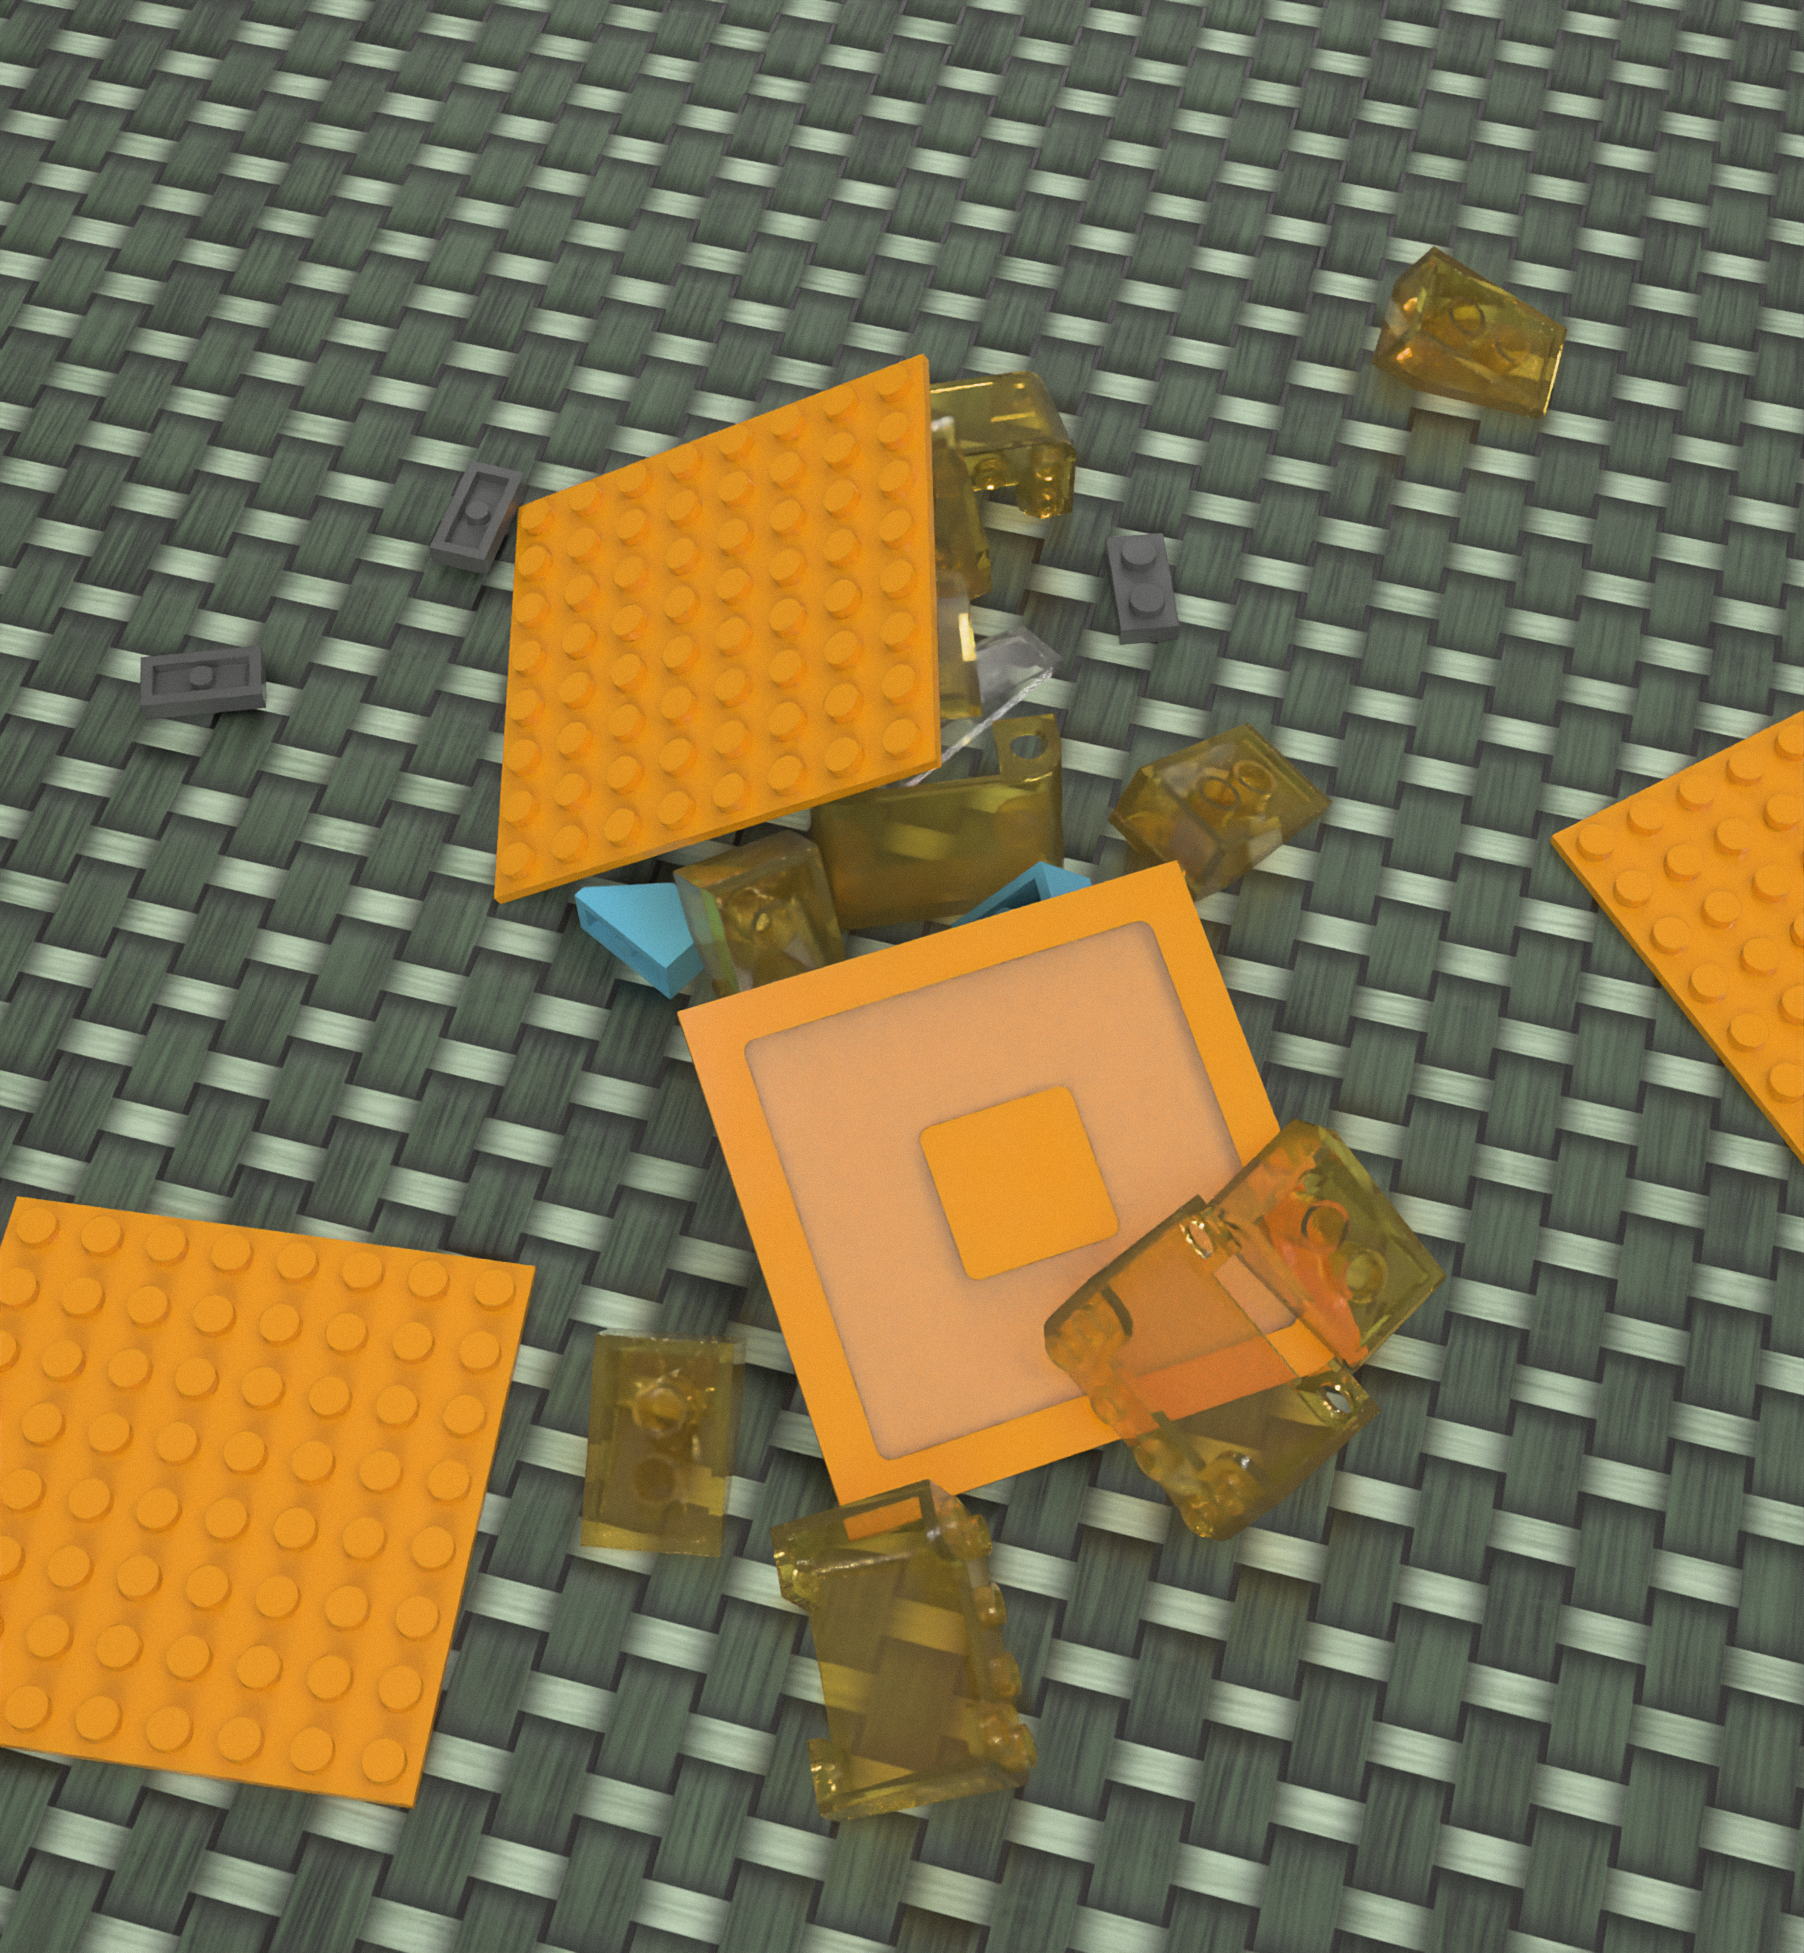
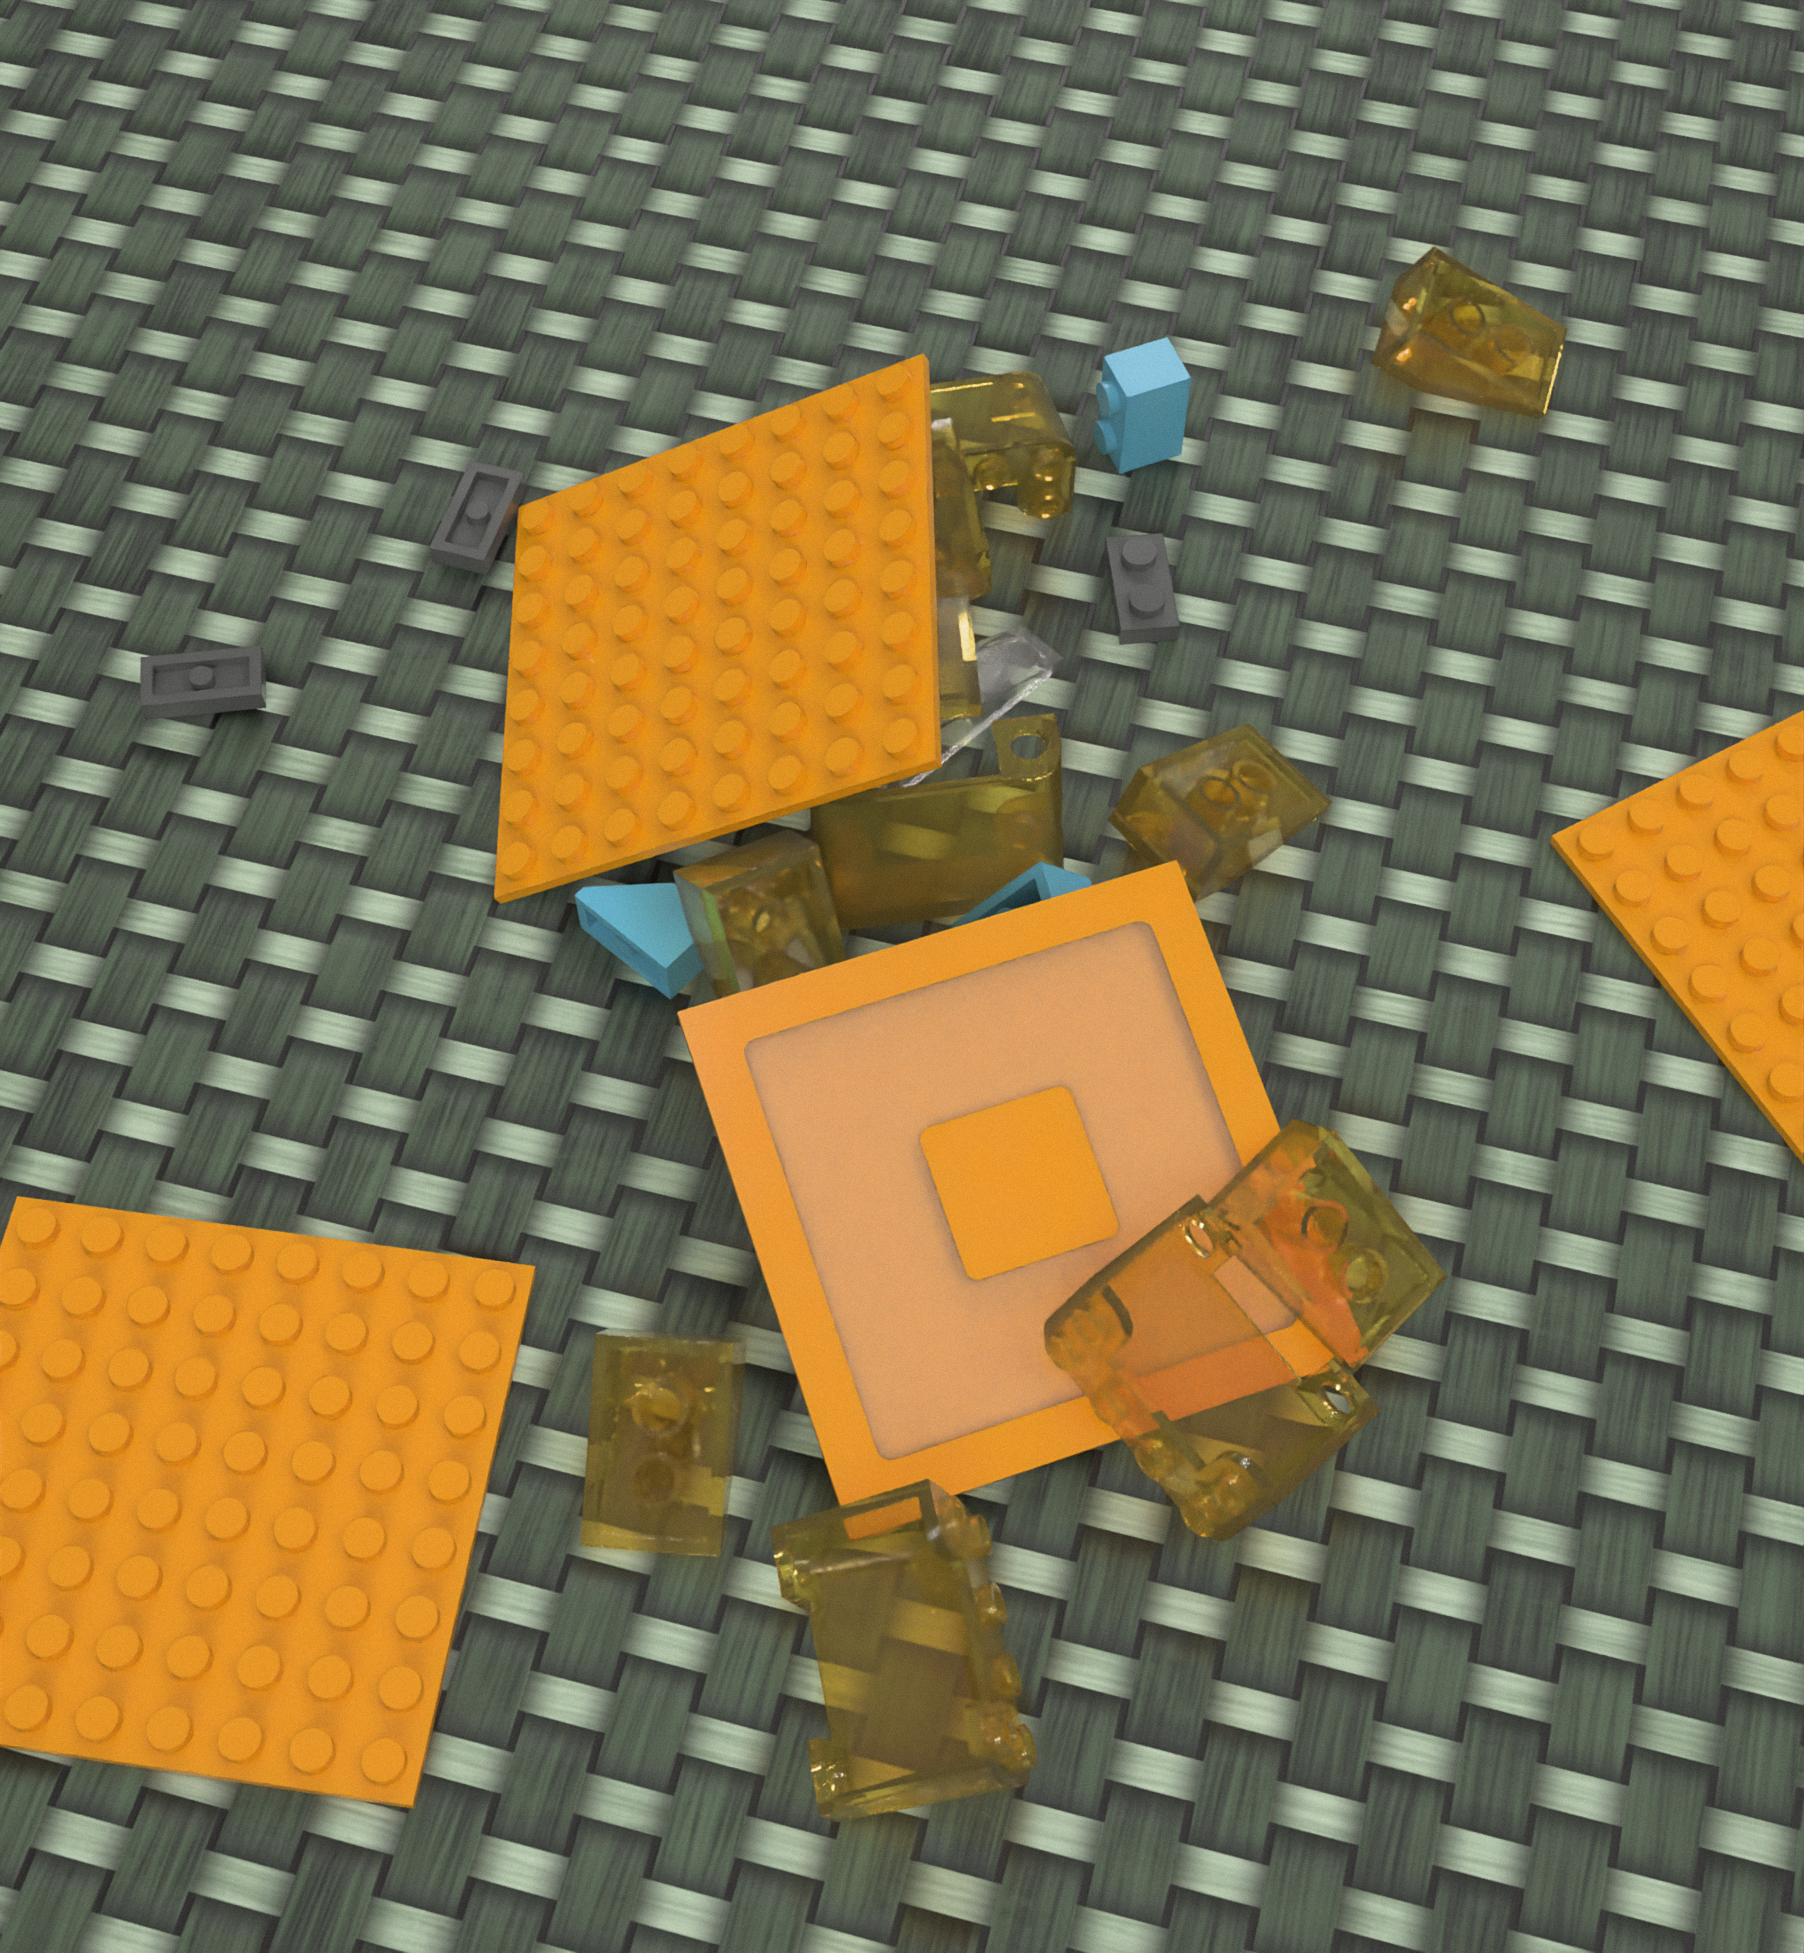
none -> medium azure brick [1093,337,1191,474]

